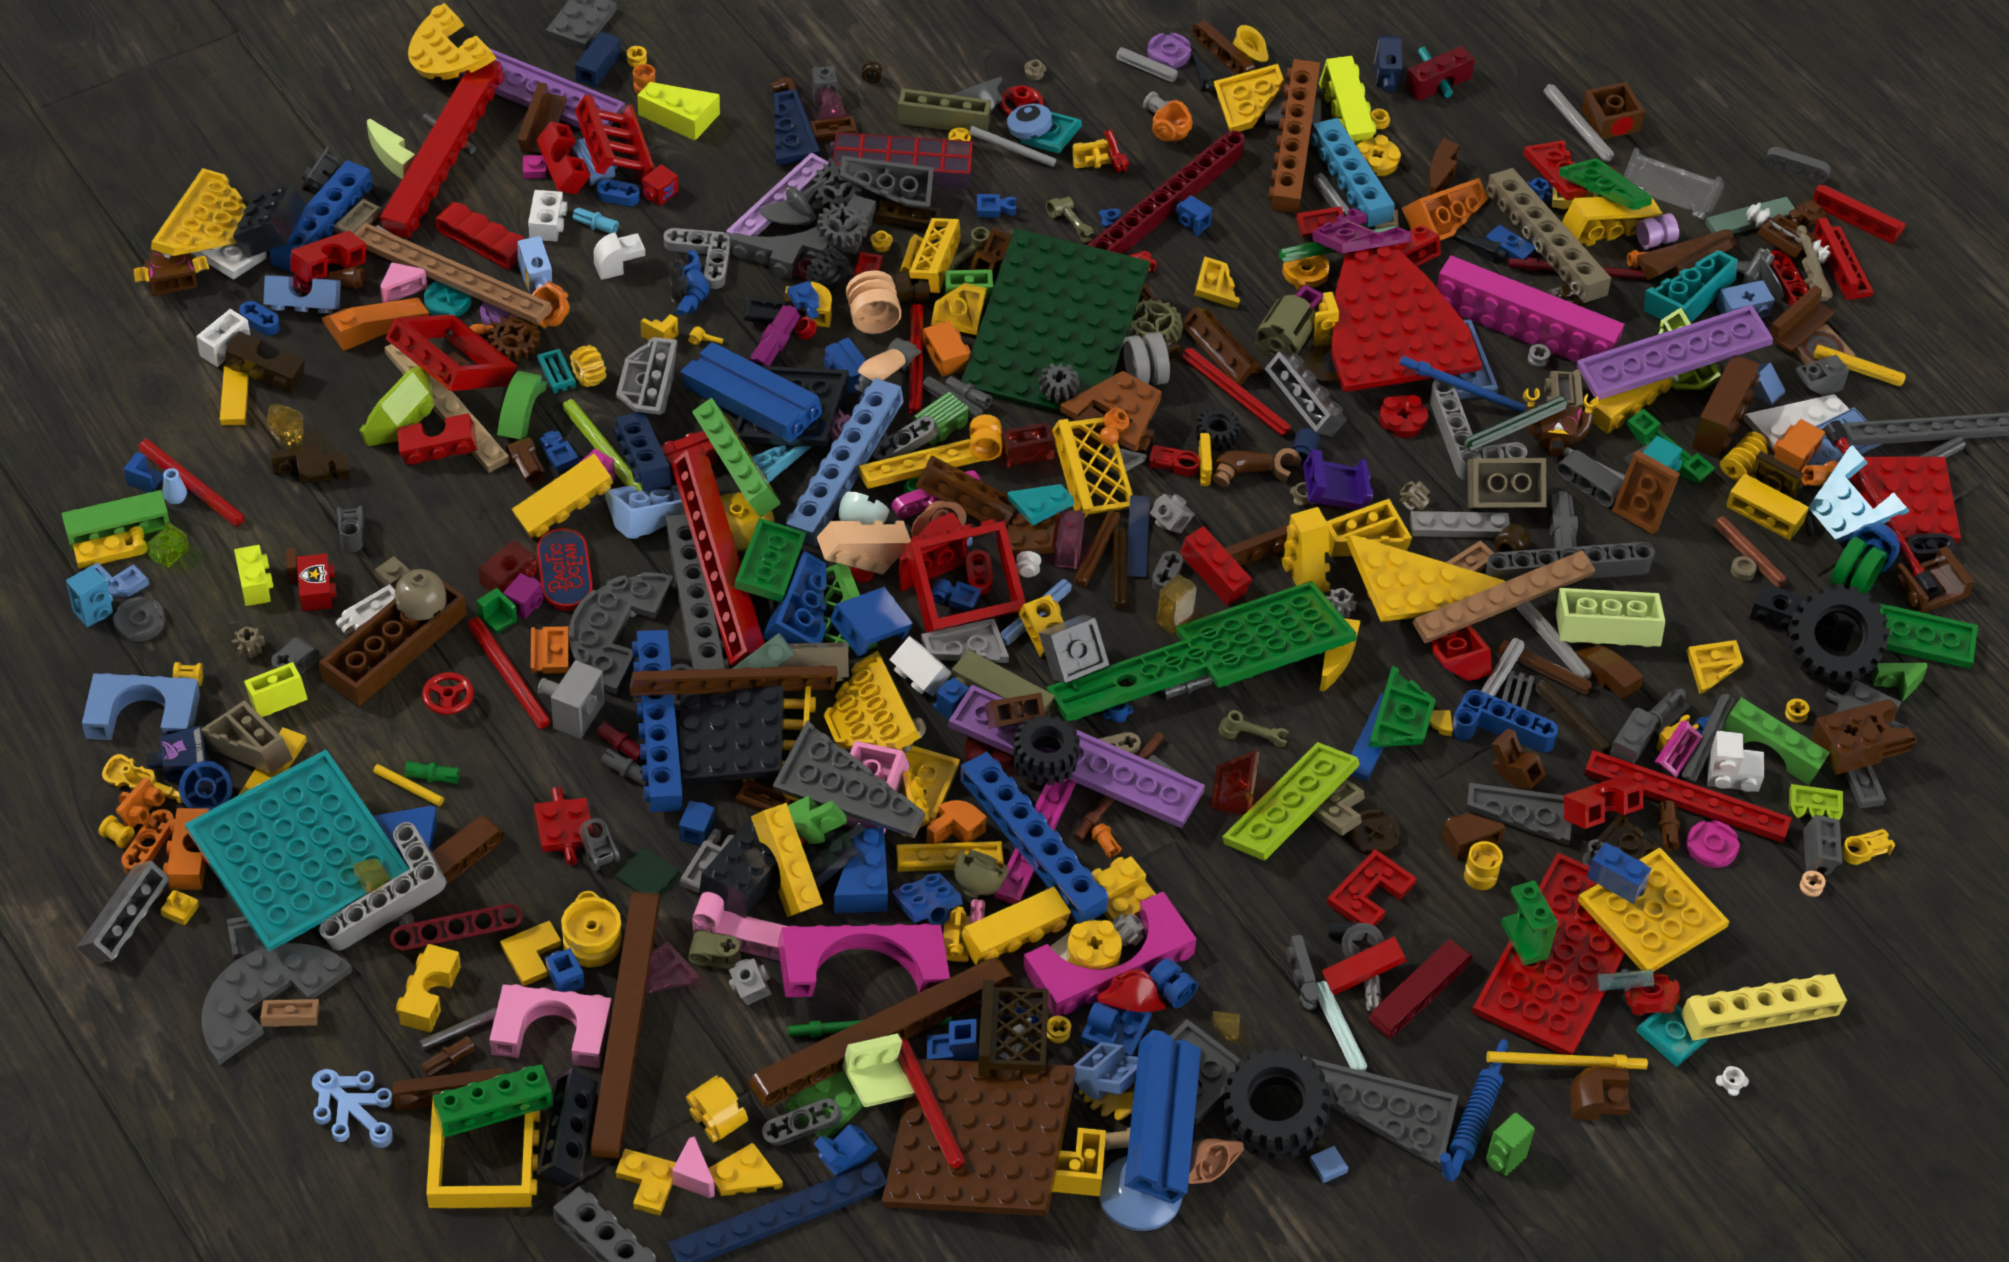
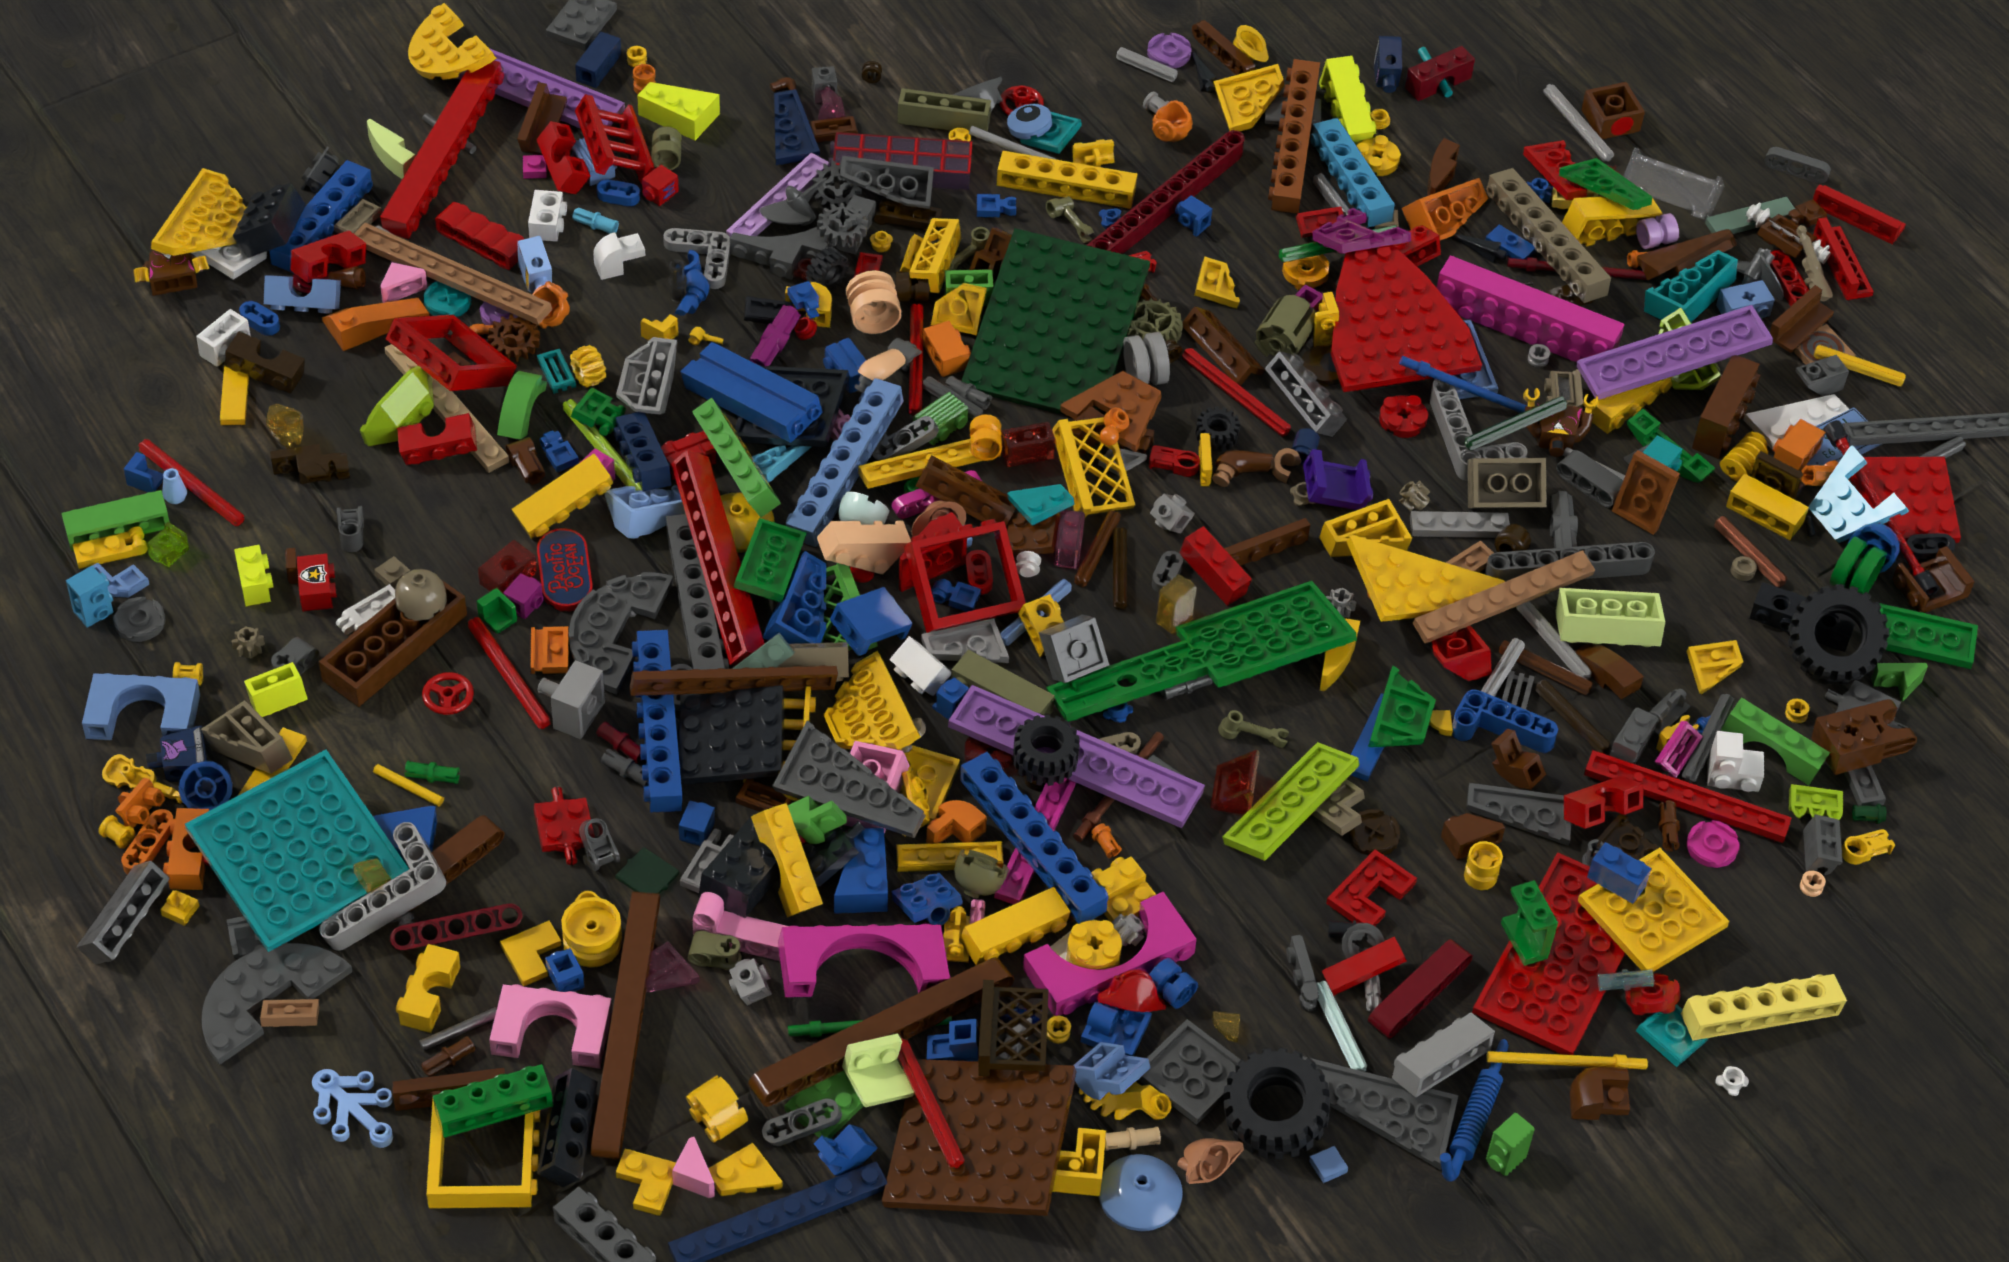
reddish brown brick [985,693,1045,729] -> none
dark tan plate [1024,60,1046,80] -> none
dark grey gear [1039,361,1080,404] -> none
red plate [1104,129,1129,173] -> none
blue brick [1124,1029,1201,1204] -> none
dark blue sticker [1127,495,1150,577] -> none
yellow wedge [1282,507,1331,593] -> none
medium blue slope [1753,362,1785,406] -> none
none -> green plate [570,387,626,436]
none -> olive wheel [651,127,682,170]
none -> yellow brick [996,151,1137,209]
none -> light grey brick [1392,1013,1495,1097]
none -> dark green pin [1852,803,1886,824]

